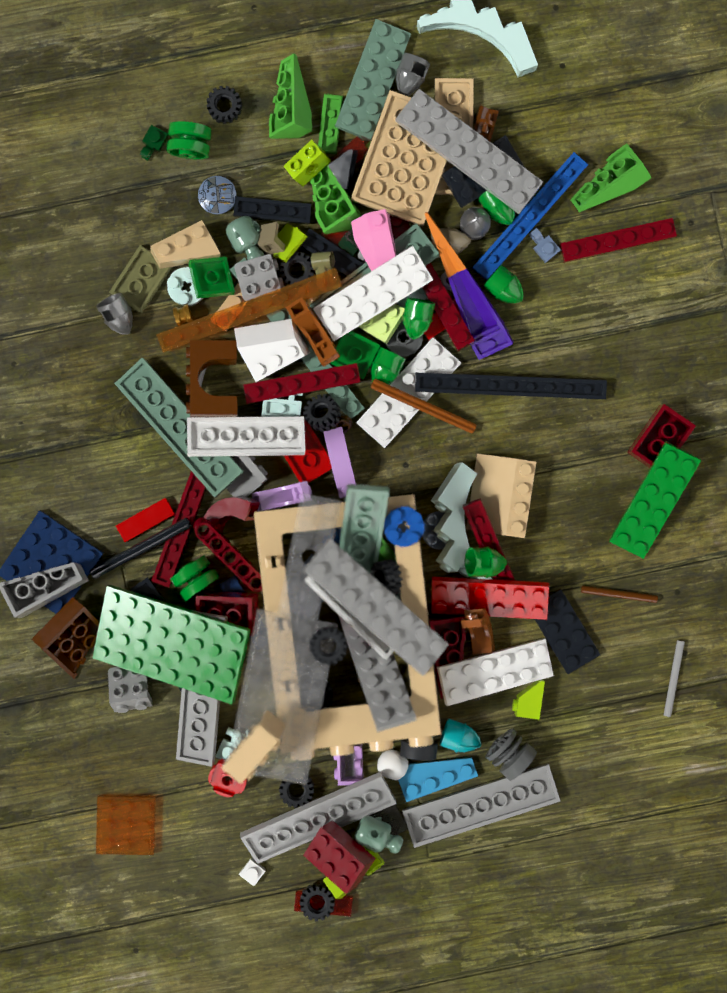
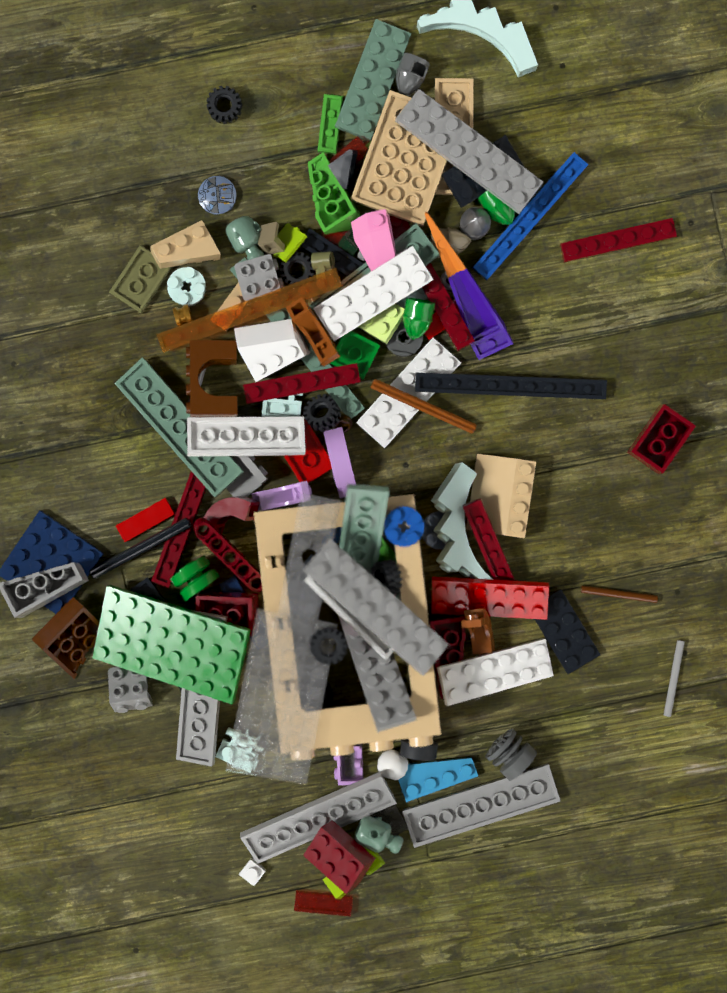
flat silver helmet [96,293,133,335] -> none
clear orange plate [96,795,156,855] -> none
dark green plate [140,125,169,161] -> none
green wheel [166,121,212,160] -> none
green plate [188,257,235,299] -> none
plate [208,759,248,797] -> none
tan wedge [221,709,286,784] -> none
black plate [233,196,312,224] -> none
bright green wedge [269,53,312,139] -> none
black tyre [279,771,314,808] -> none
lime brick [284,140,331,187] -> none
black tyre [300,883,335,921] -> none
green helmet [371,347,406,385] -> none
teal helmet [439,718,482,753] -> none
green helmet [465,547,507,578] -> none
reddish brown hips [473,105,499,142] -> none
green helmet [483,264,523,303] -> none
lime slope [512,679,545,720] -> none
sand blue plate [529,228,561,263] -> none
bright green wedge [571,143,652,212] -> none
green plate [609,441,701,559] -> none

